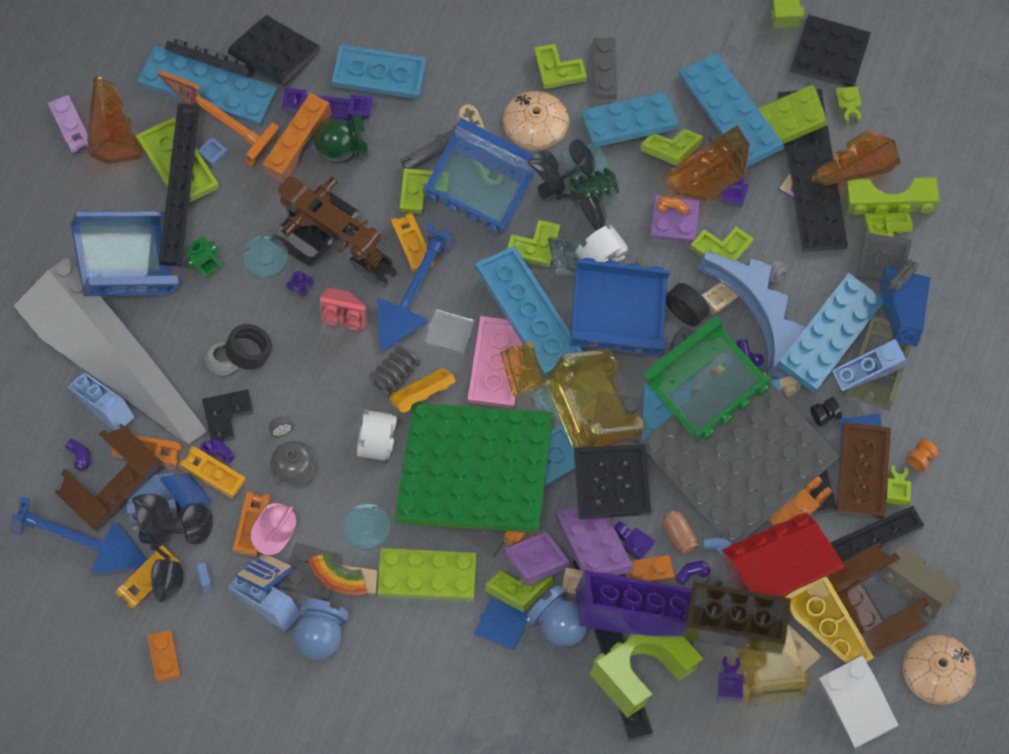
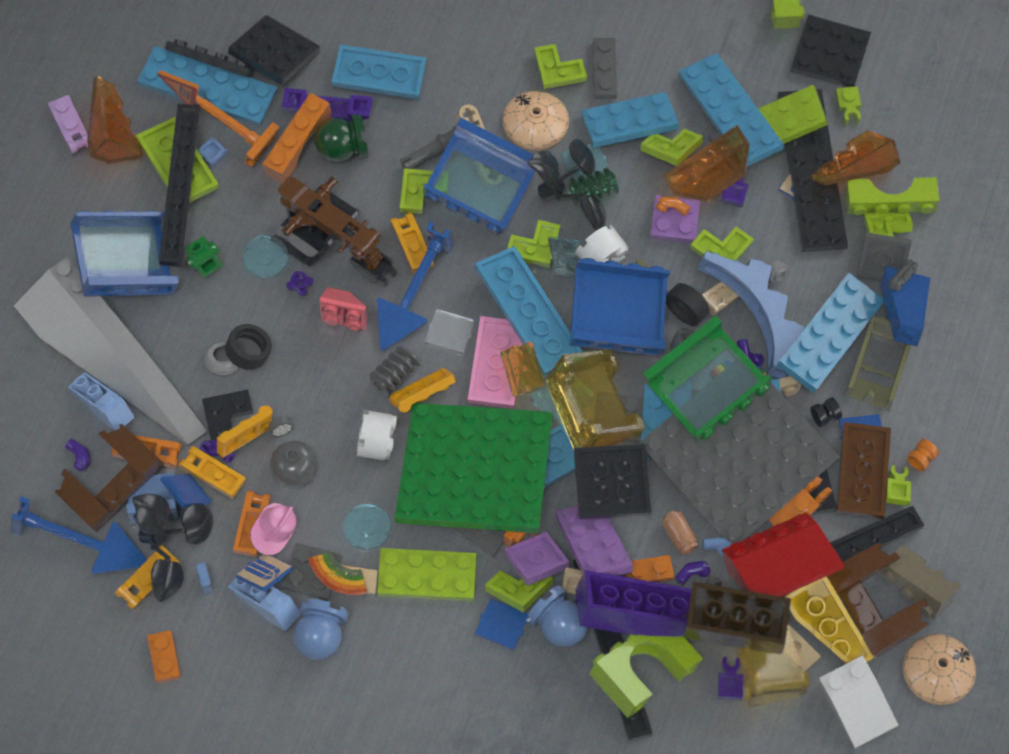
dark purple plate [614,521,655,560] -> none
light blue slope [832,339,909,391] -> none
none -> light orange plate [217,406,273,458]

